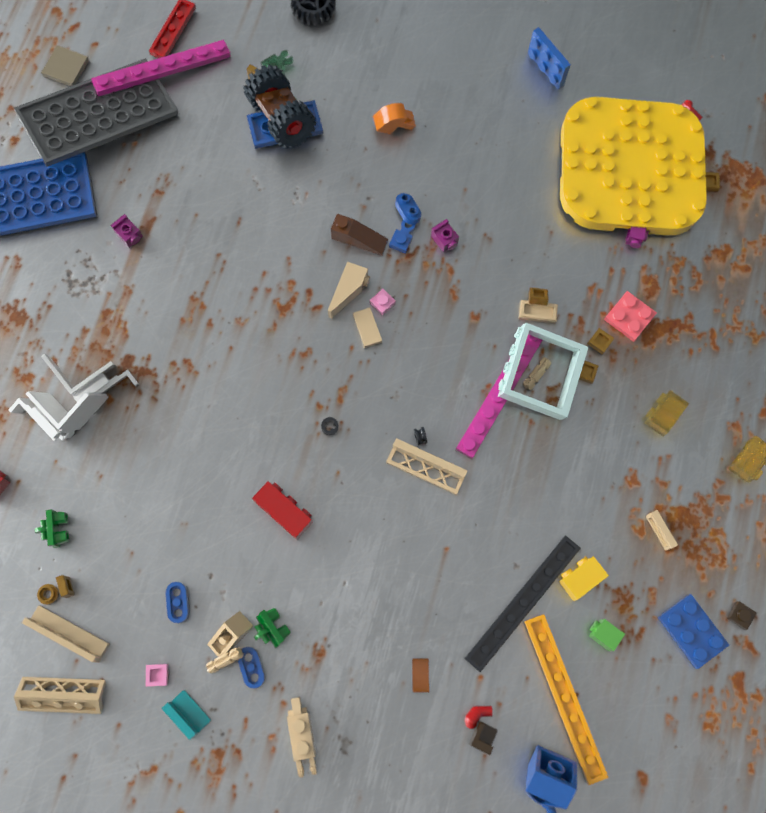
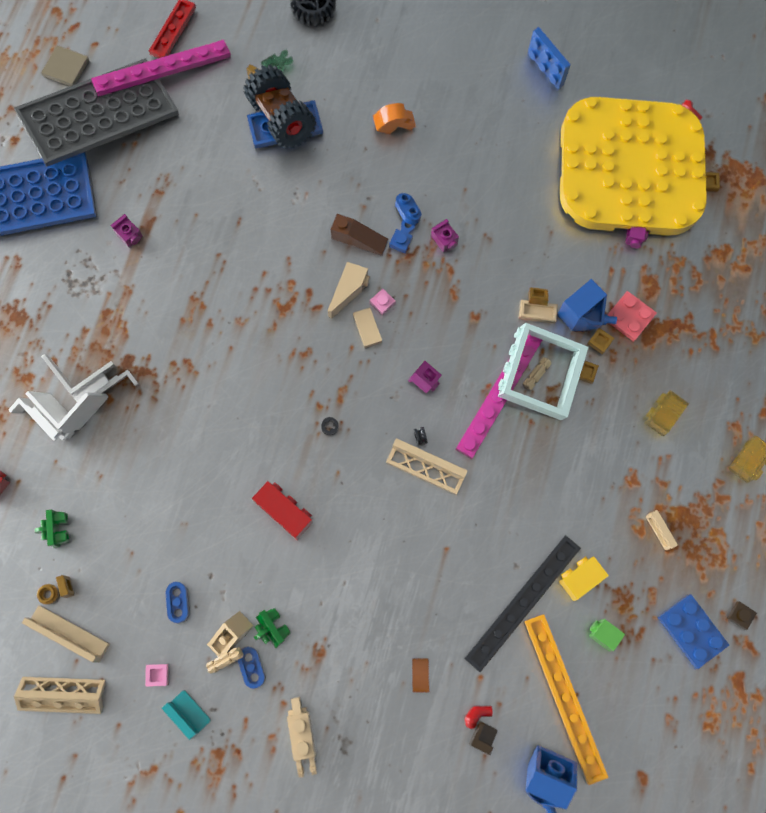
none -> magenta brick [408,361,442,393]
none -> blue piece [557,279,617,331]

